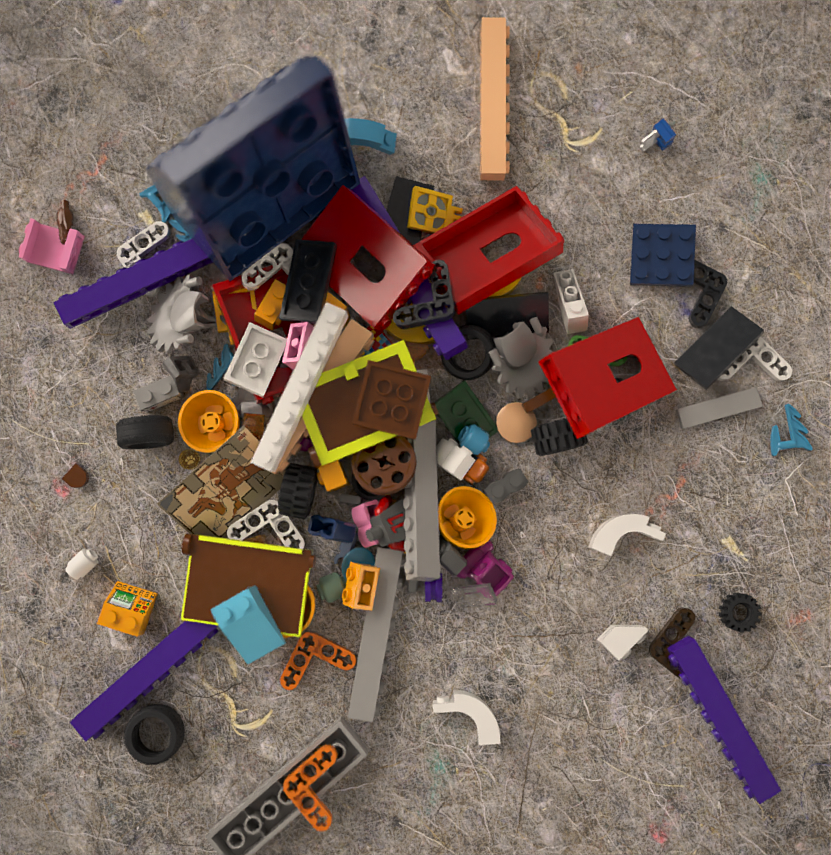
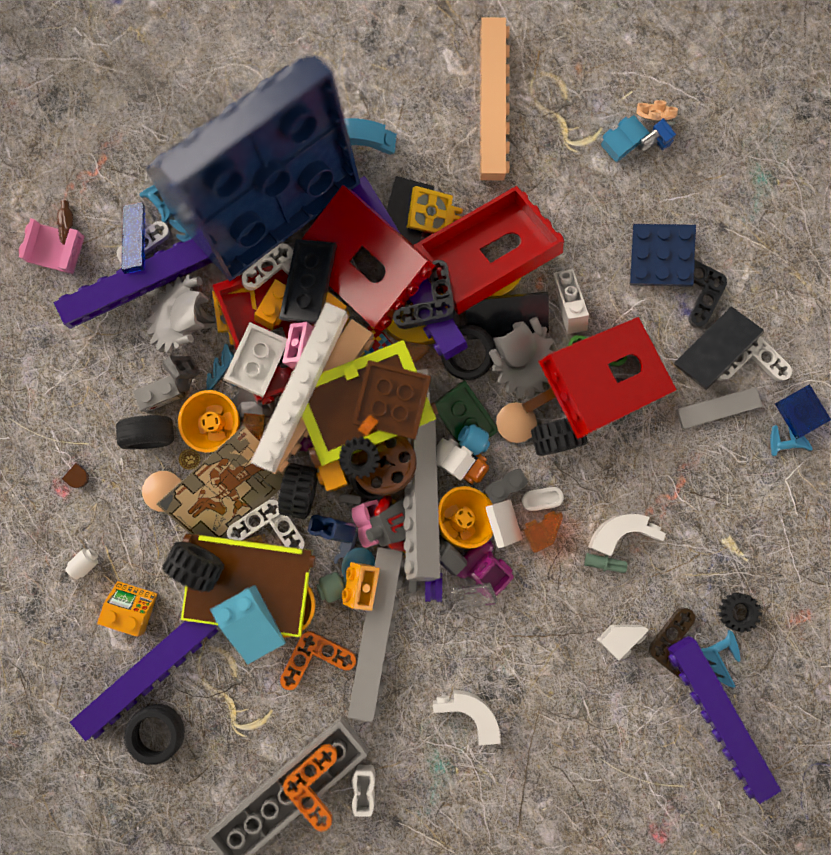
none -> clear blue tile [121,202,145,274]
none -> light nougat dish [142,471,182,512]
none -> black tyre [162,541,225,592]
none -> black tyre [339,436,380,479]
none -> white brick [352,765,375,817]
none -> orange axle [358,415,378,436]
none -> white tile [486,499,523,548]
none -> clear orange slope [521,510,563,553]
none -> white tile [522,487,564,511]
none -> sand green axle [584,553,628,573]
none -> dark azure brick [601,115,650,163]
none -> light nougat dish [637,100,678,121]
none -> dark azure piece [701,630,740,688]
none -> clear blue tile [774,384,831,439]

